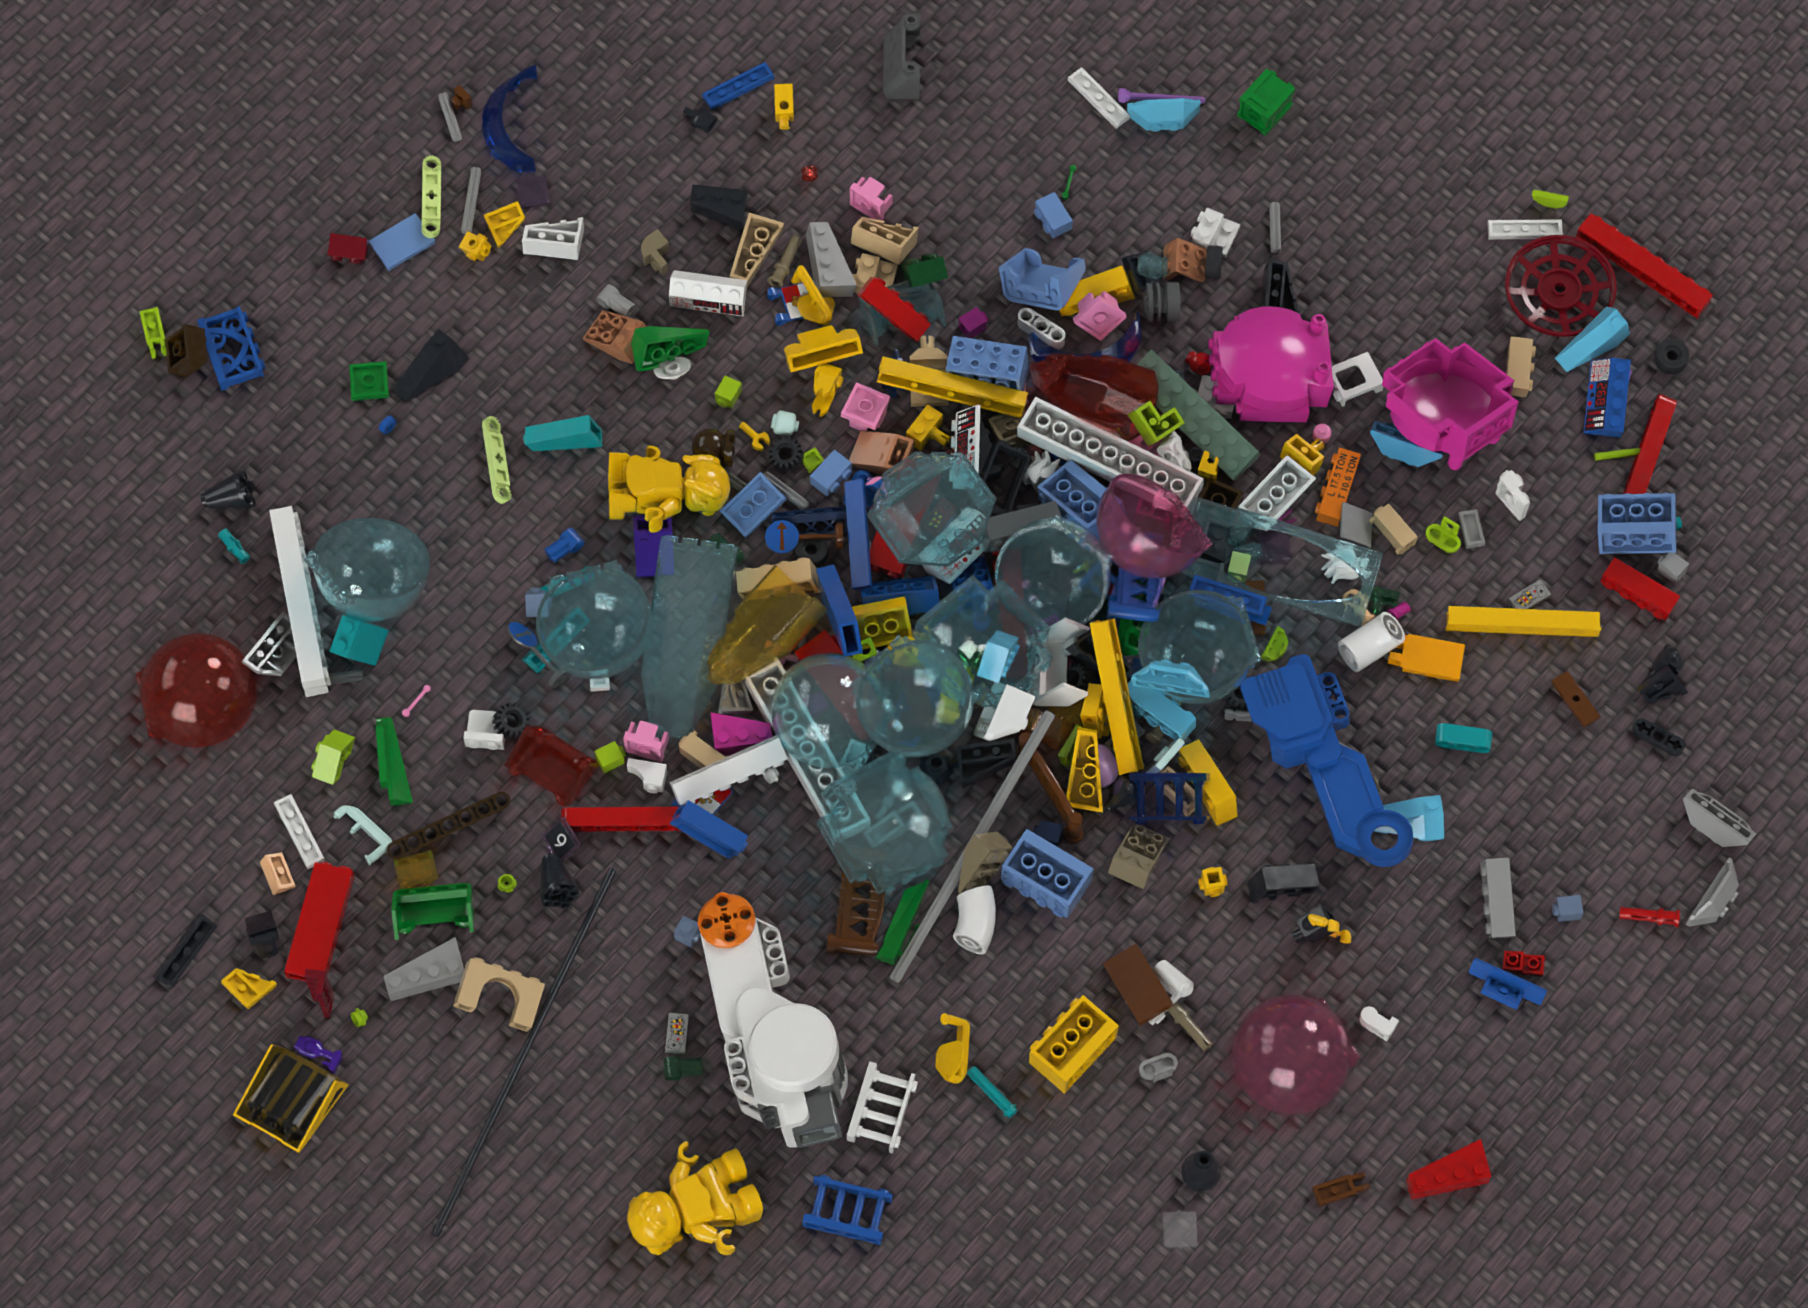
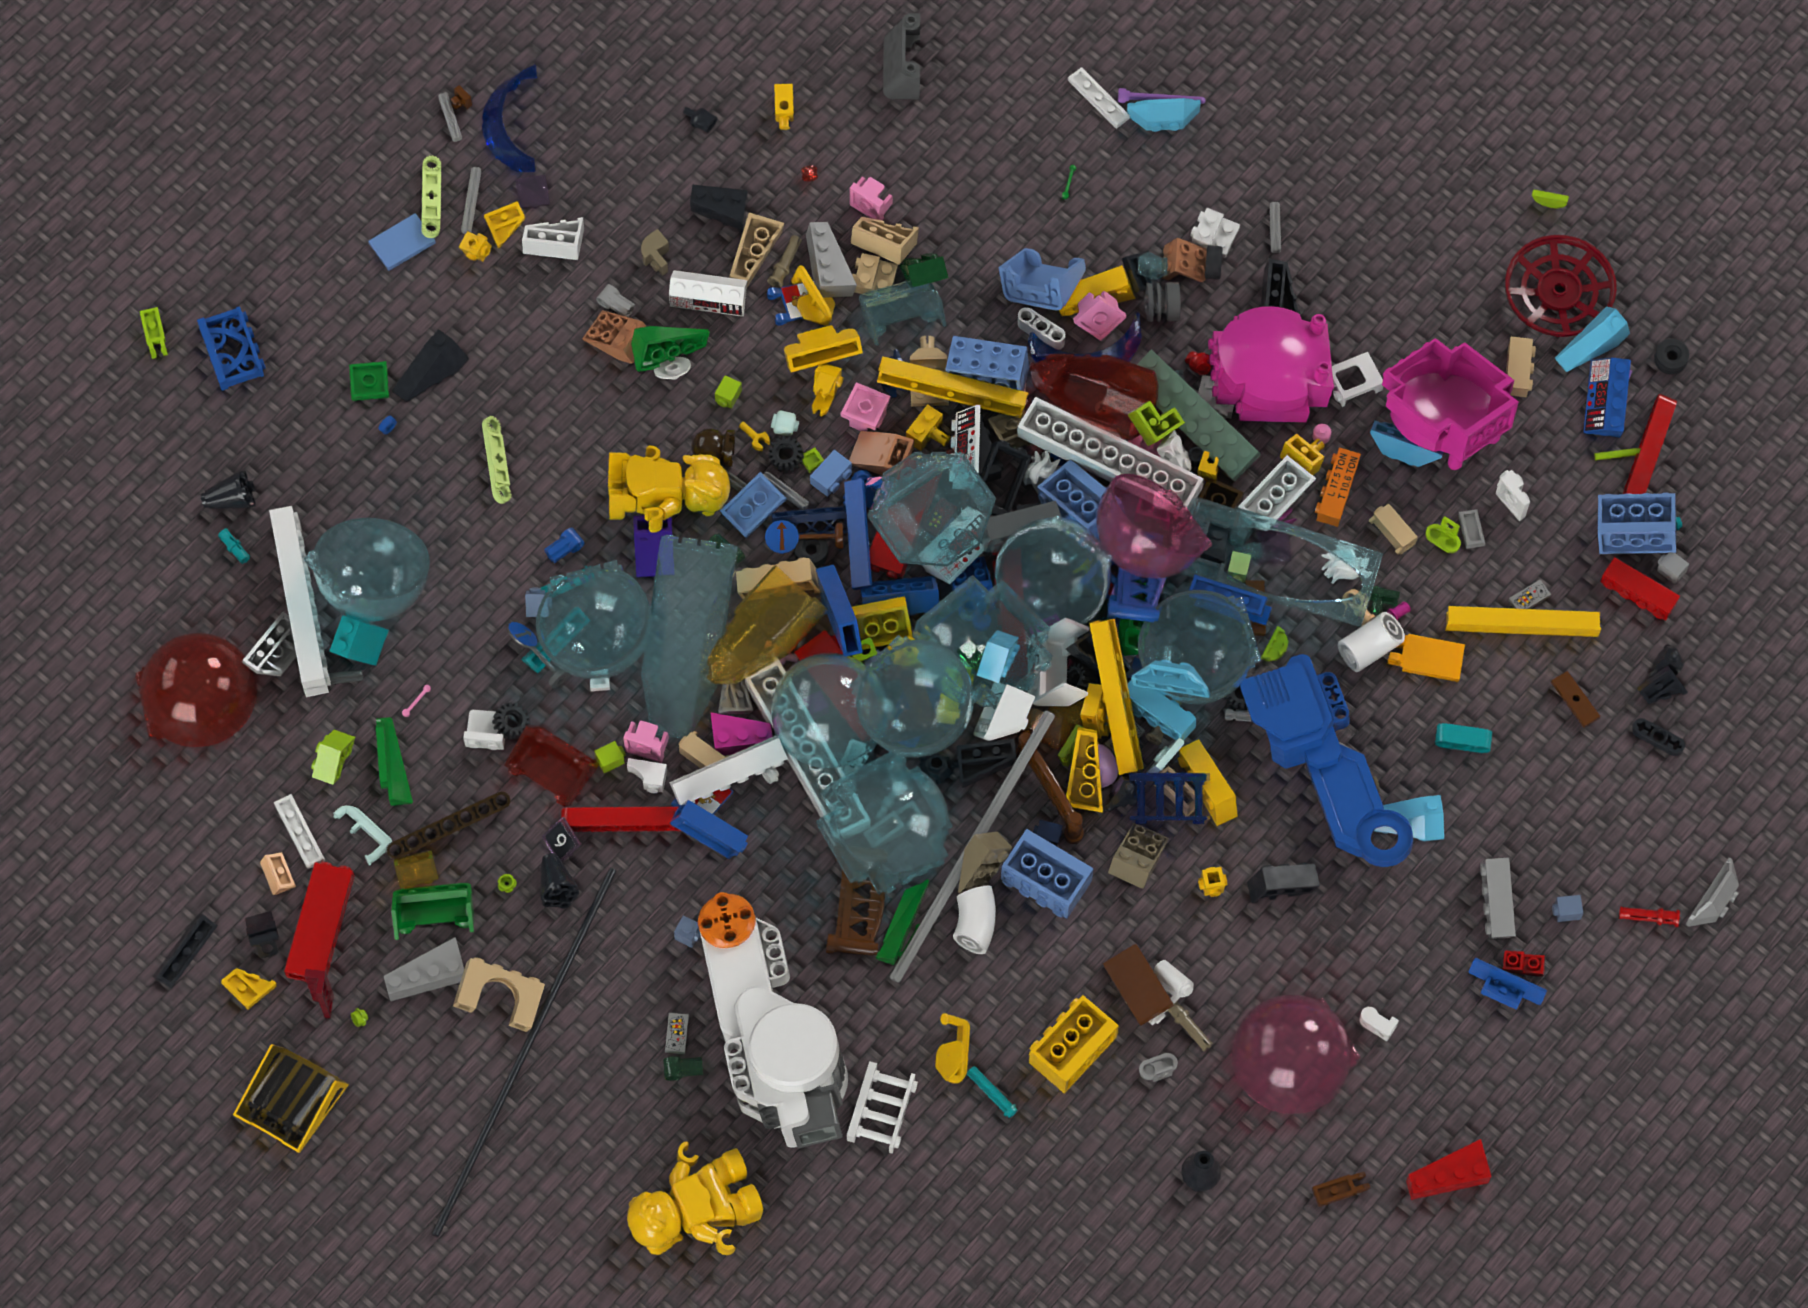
dark brown brick [165,324,208,377] -> none
dark purple piece [294,1036,342,1074] -> none
dark red brick [327,233,369,264] -> none
teal slope [523,415,603,451] -> none
blue tile [702,62,774,110] -> none
blue fence [803,1175,893,1245] -> none
red brick [857,277,931,342] -> none
magenta brick [958,307,988,338] -> none
medium blue brick [1034,192,1073,238] -> none
clear piece [1163,1210,1198,1249] -> none
green container [1237,68,1295,136] -> none
black torso [1291,905,1351,944] -> none
light grey piece [1340,502,1373,548] -> none
white tile [1487,219,1563,240] -> none
red brick [1576,213,1713,319] -> none
light grey wedge [1683,789,1756,847] -> none

